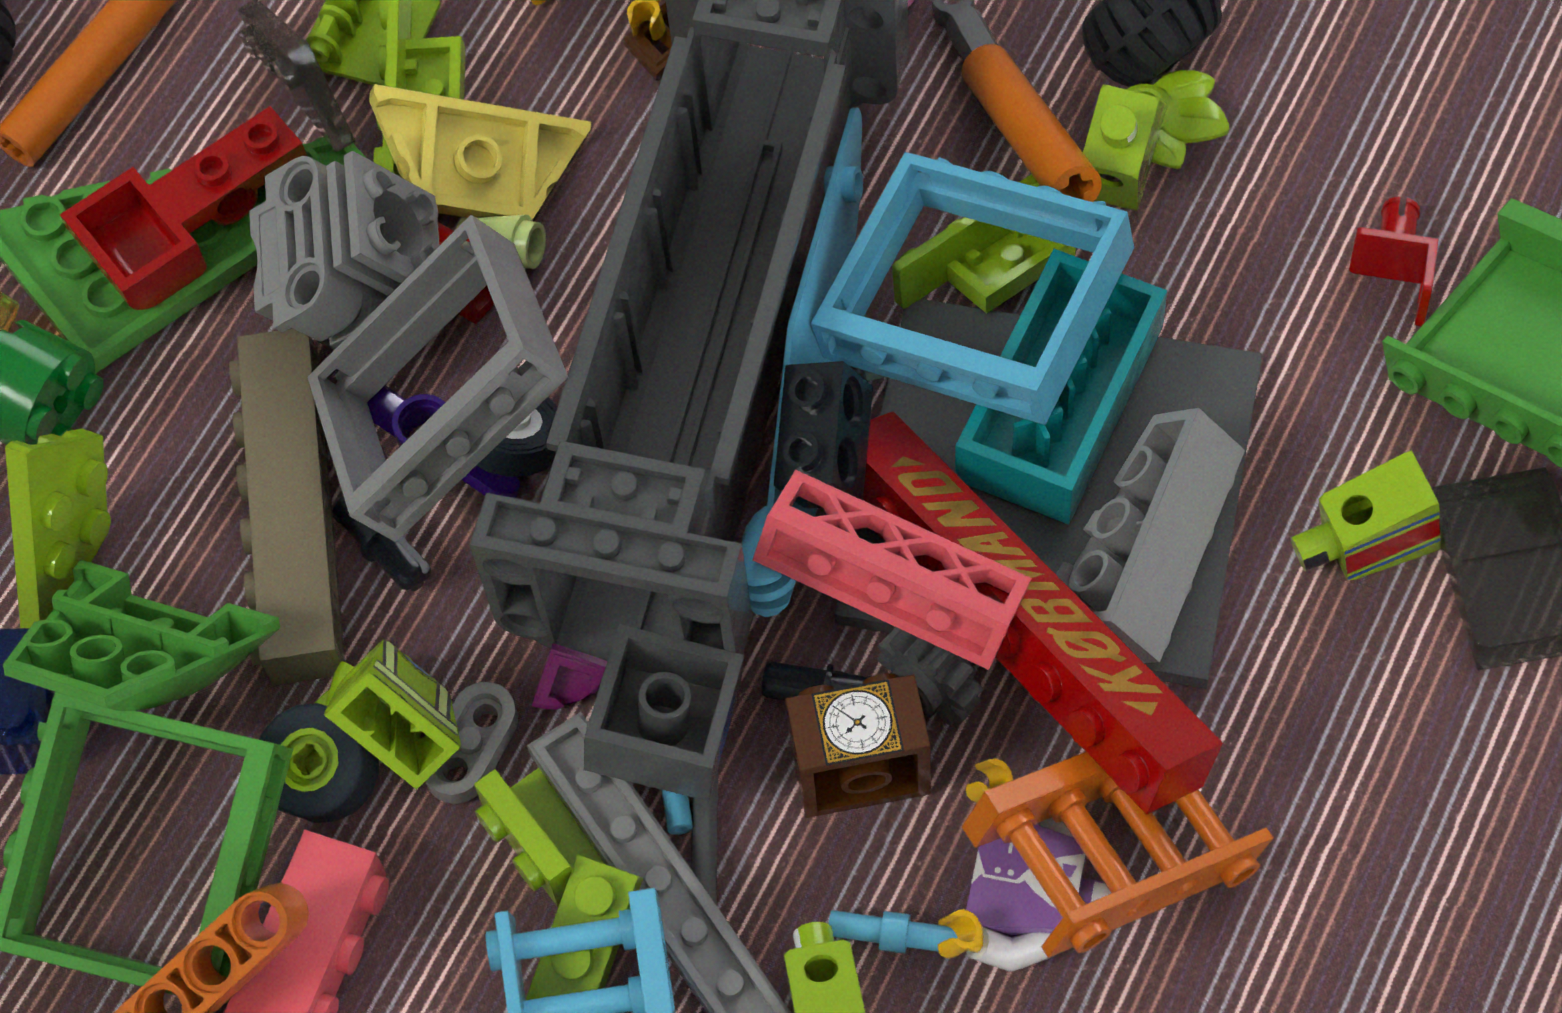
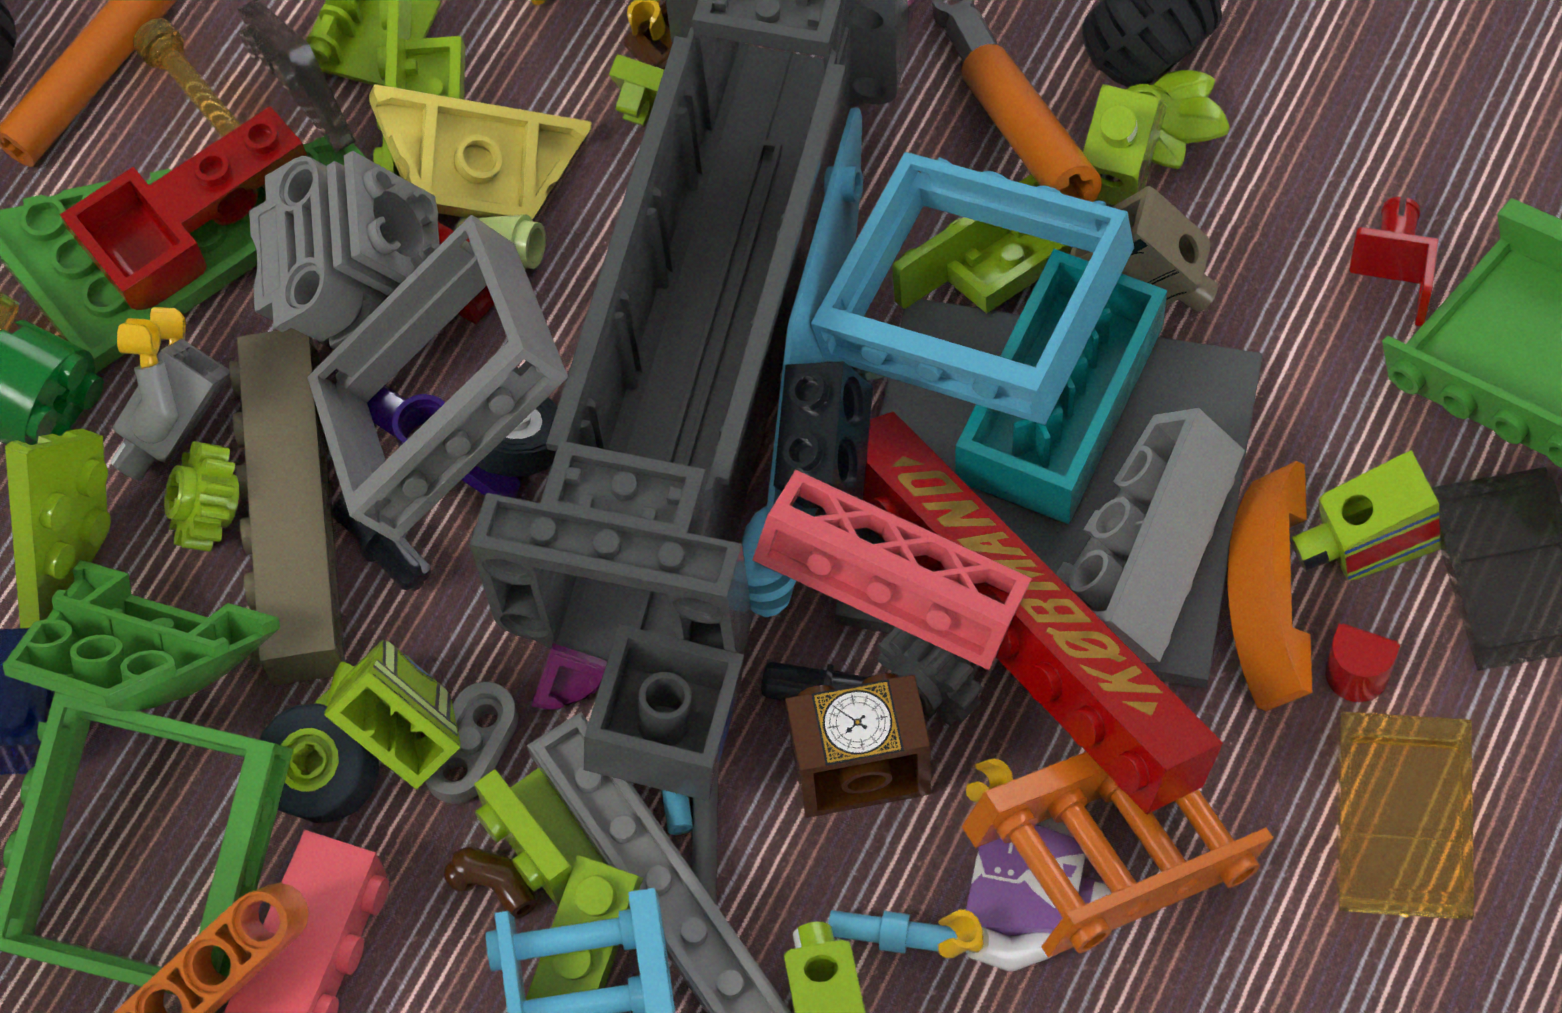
none -> light grey torso [111,307,230,481]
none -> clear yellow piece [133,18,266,191]
none -> lime gear [164,441,239,552]
none -> reddish brown arm [444,846,538,919]
none -> lime tile [609,54,664,127]
none -> dark tan torso [1070,186,1218,312]
none -> orange slope [1227,461,1312,711]
none -> red brick [1325,623,1401,702]
none -> clear yellow piece [1337,712,1474,920]

